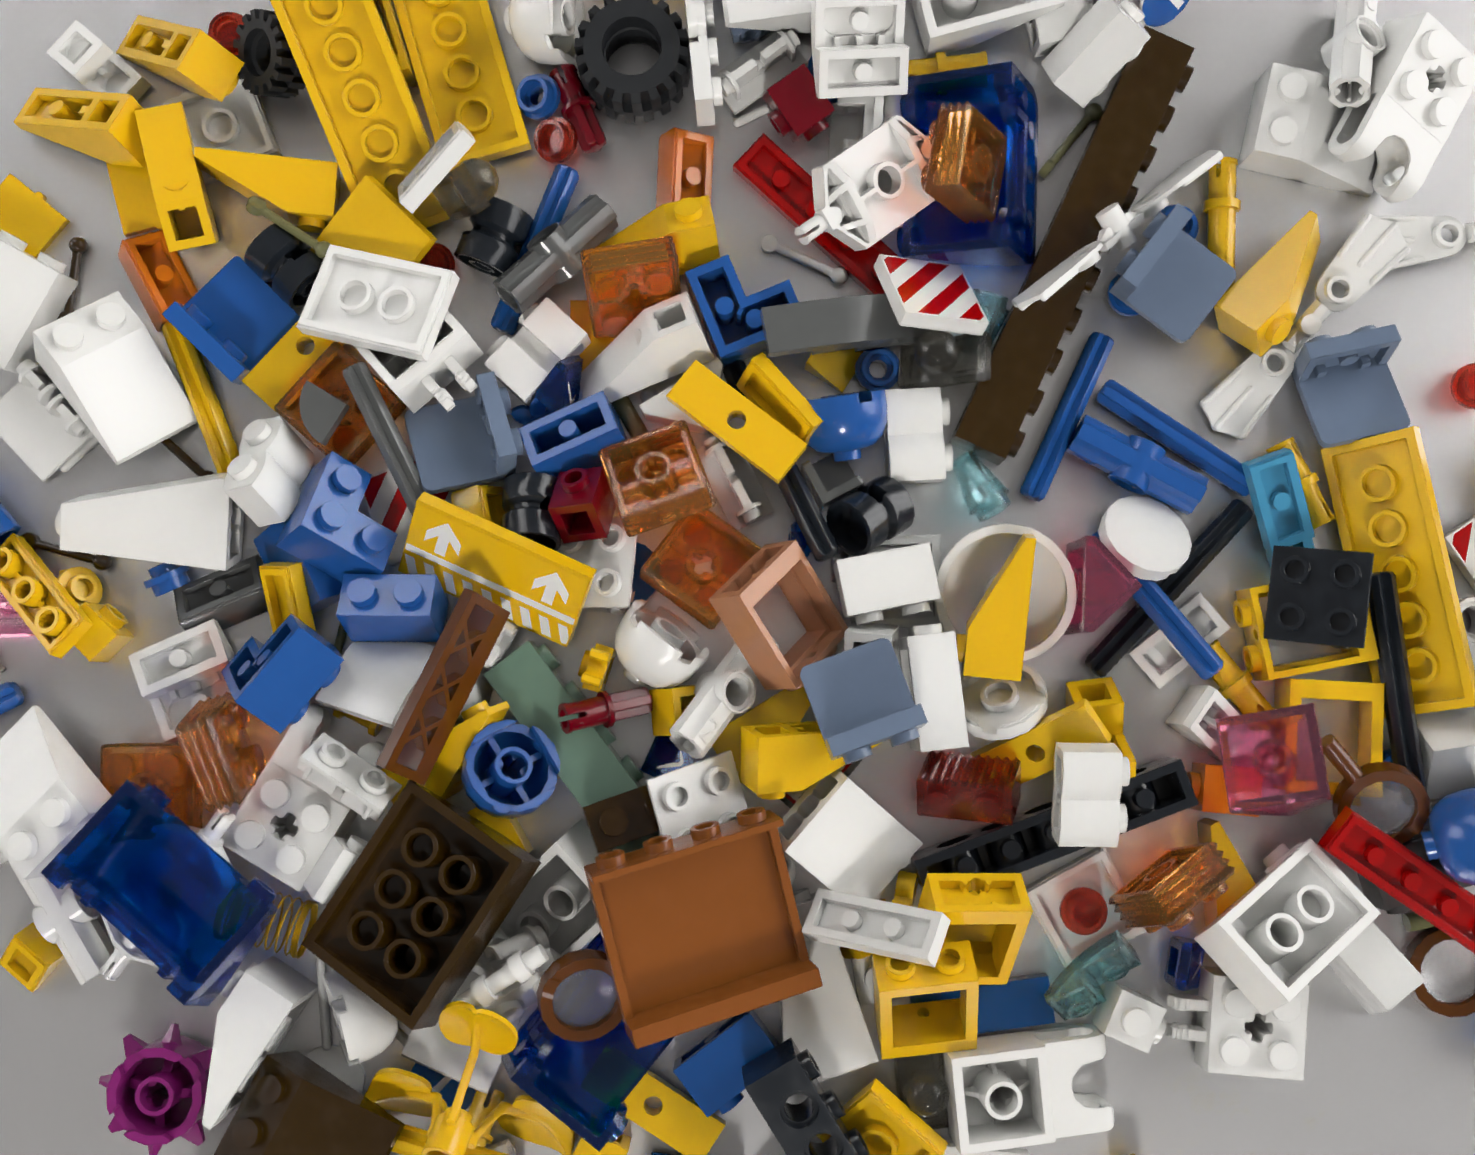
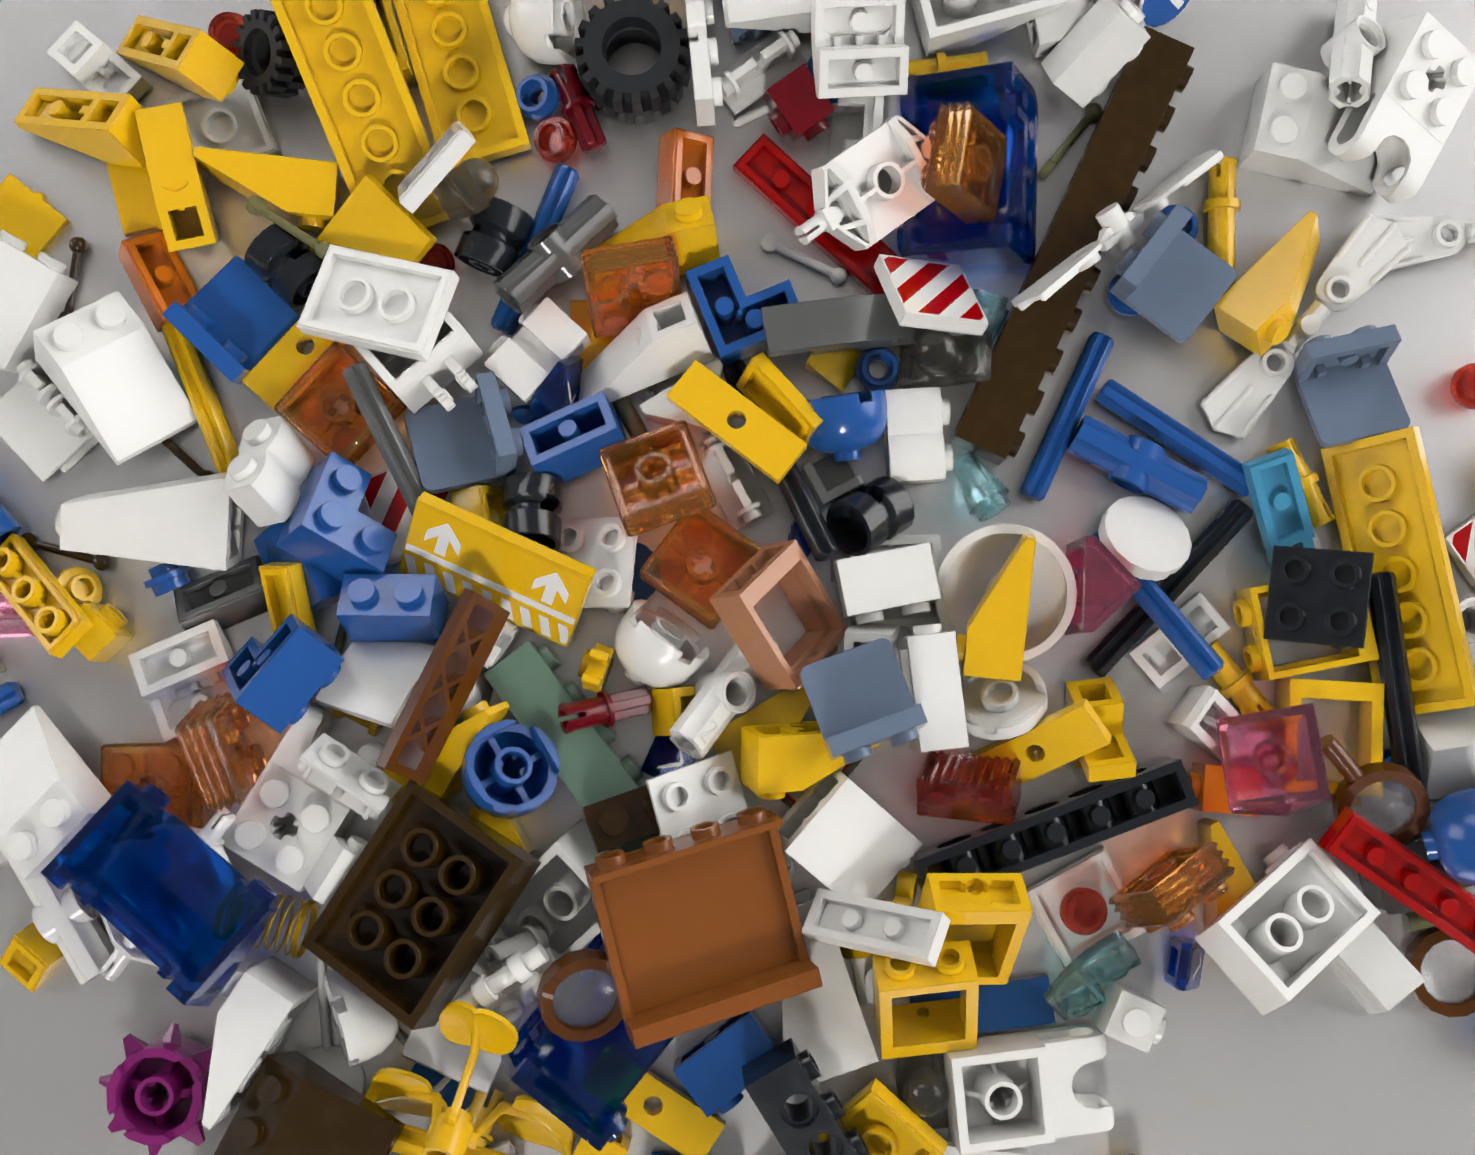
dark grey tile [299,380,350,446] -> none
dark red brick [548,466,617,543] -> none
white brick [1051,742,1130,847] -> none
white hinge [1165,966,1310,1081] -> none

